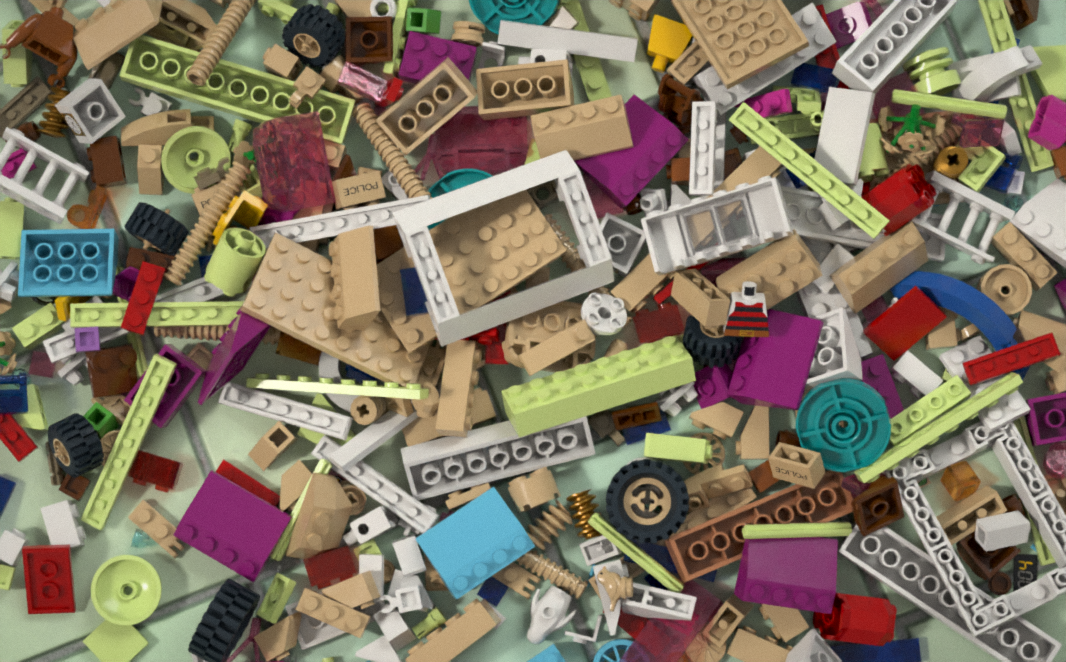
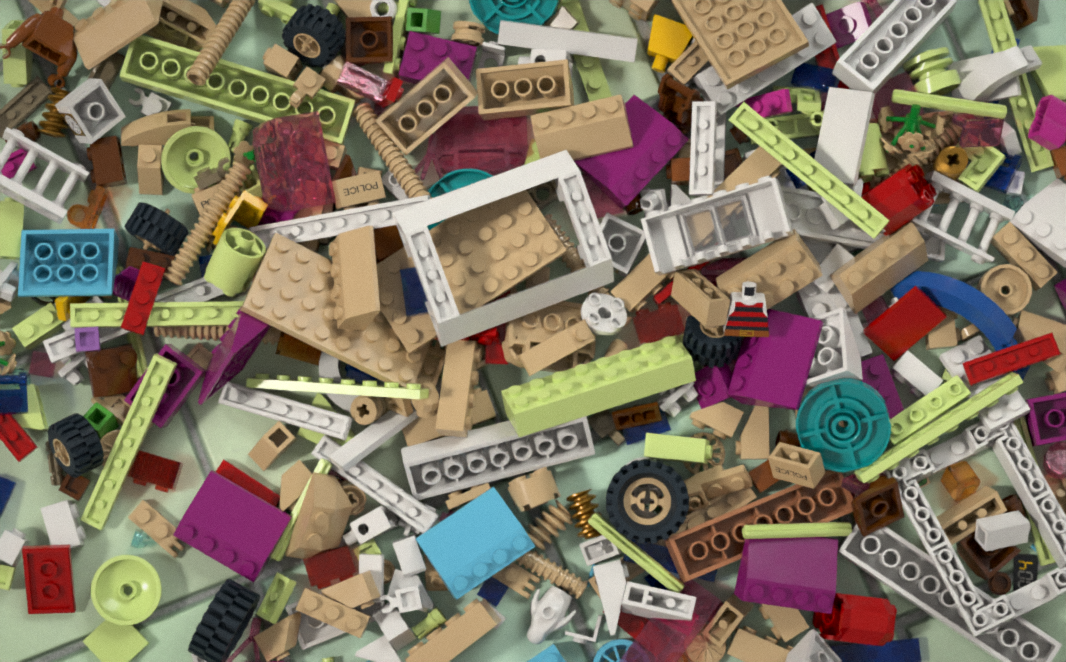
tan animal [597,566,633,612] -> none

